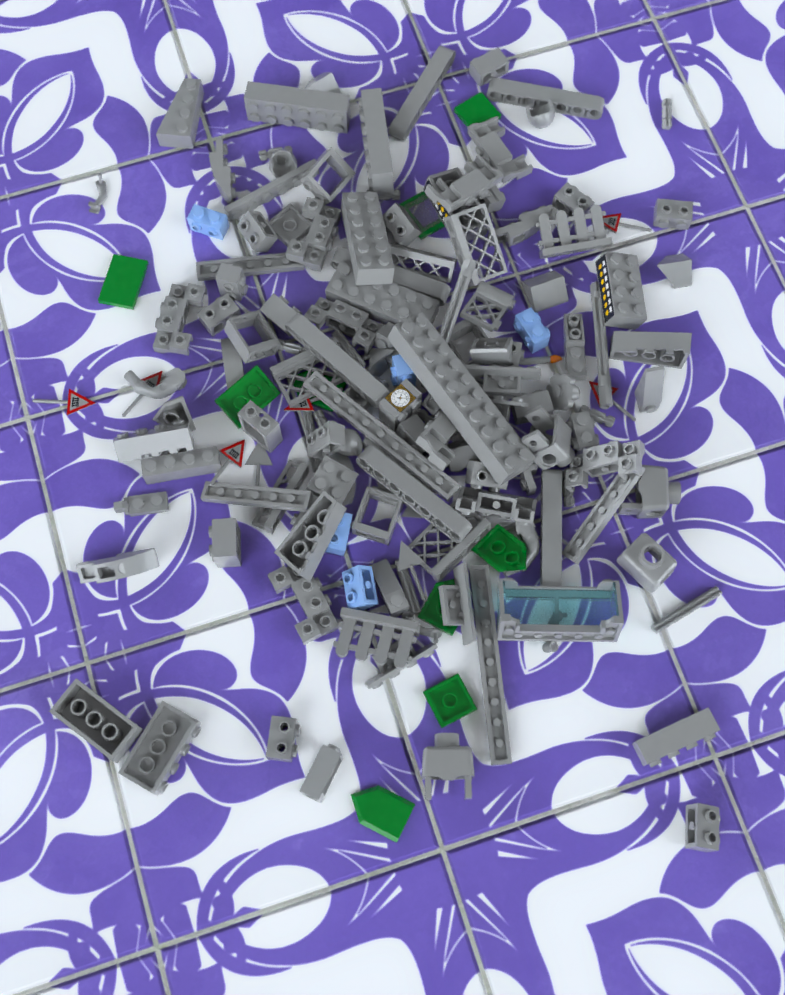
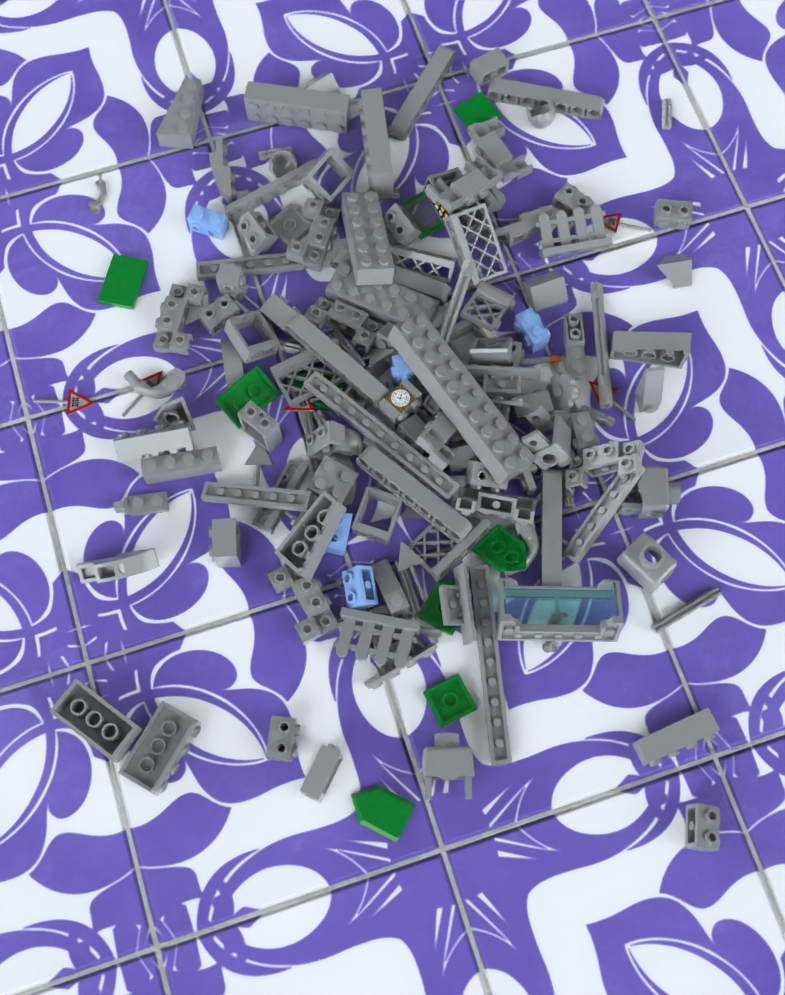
piece [209,439,245,486] -> none
light grey brick [595,251,647,330] -> none

